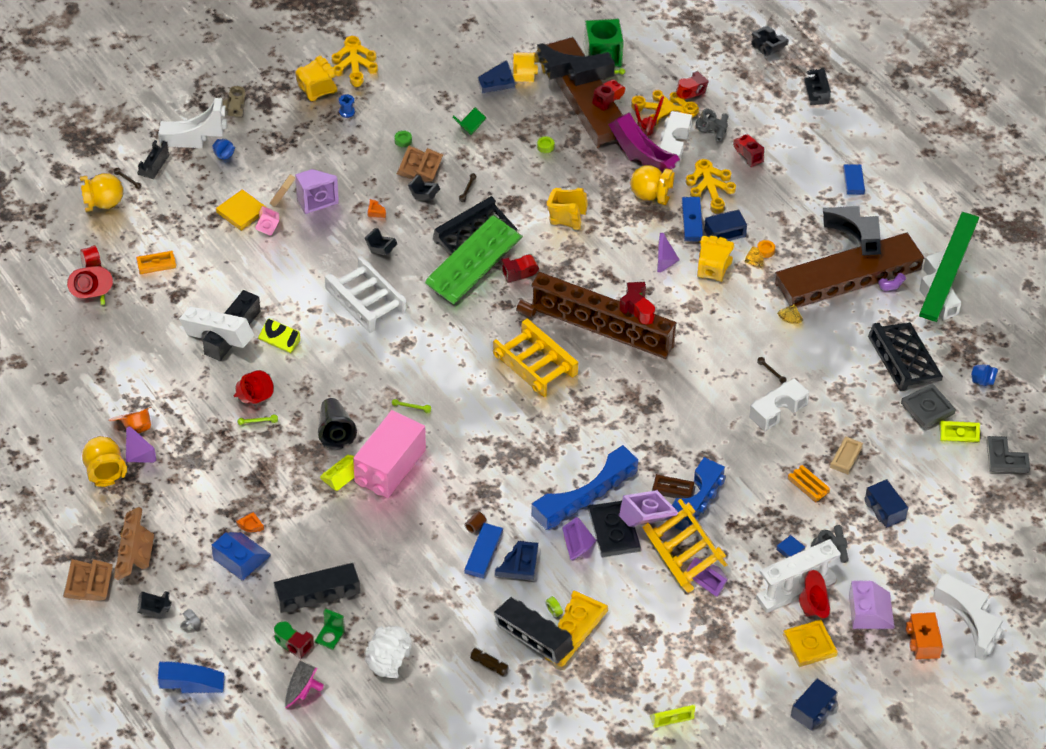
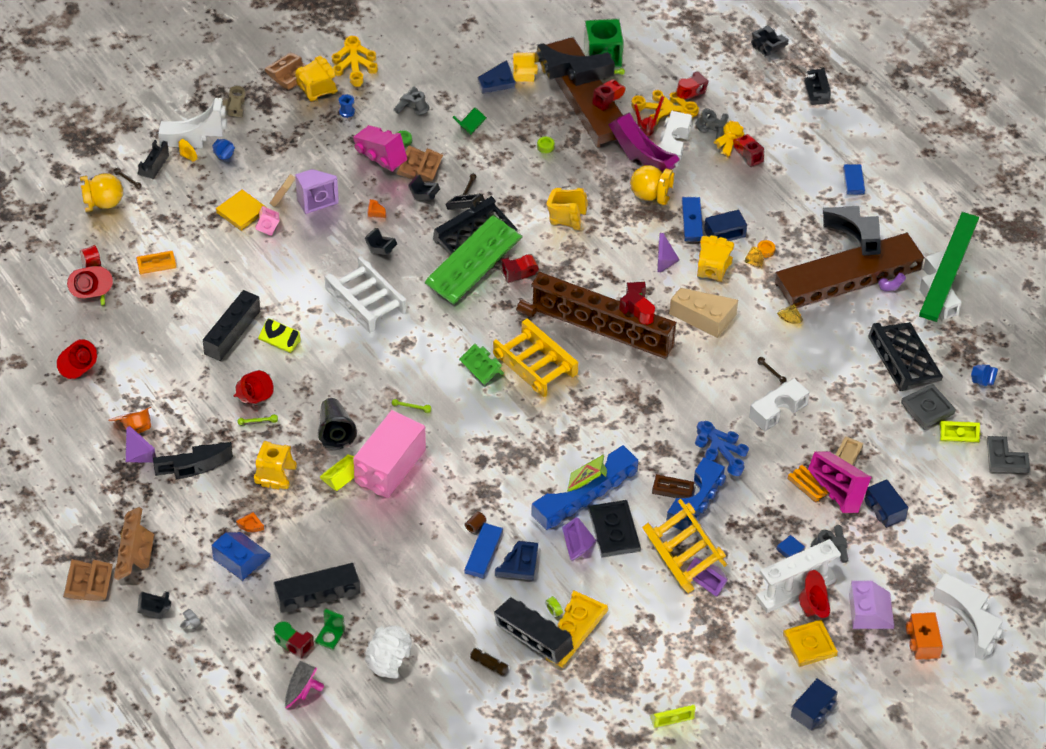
yellow tile [82,436,127,487] -> none
blue slope [158,661,225,693] -> none
white arch [179,306,254,348] -> none
lavender slope [619,490,678,527] -> none
yellow plant [686,159,736,214] -> none
none -> red piece [57,339,98,379]
none -> black slope [153,442,233,480]
none -> yellow tile [178,139,198,162]
none -> yellow piece [254,441,297,490]
none -> medium nougat slope [264,52,306,90]
none -> dark pink wedge [353,125,407,171]
none -> dark grey piece [394,87,430,115]
none -> black tile [445,193,485,210]
none -> bright green bracket [459,344,504,385]
none -> lime piece [567,454,607,492]
none -> tan wedge [669,288,738,338]
none -> blue plant [695,421,749,476]
none -> yellow piece [714,121,744,157]
none -> dark pink wedge [808,451,871,513]

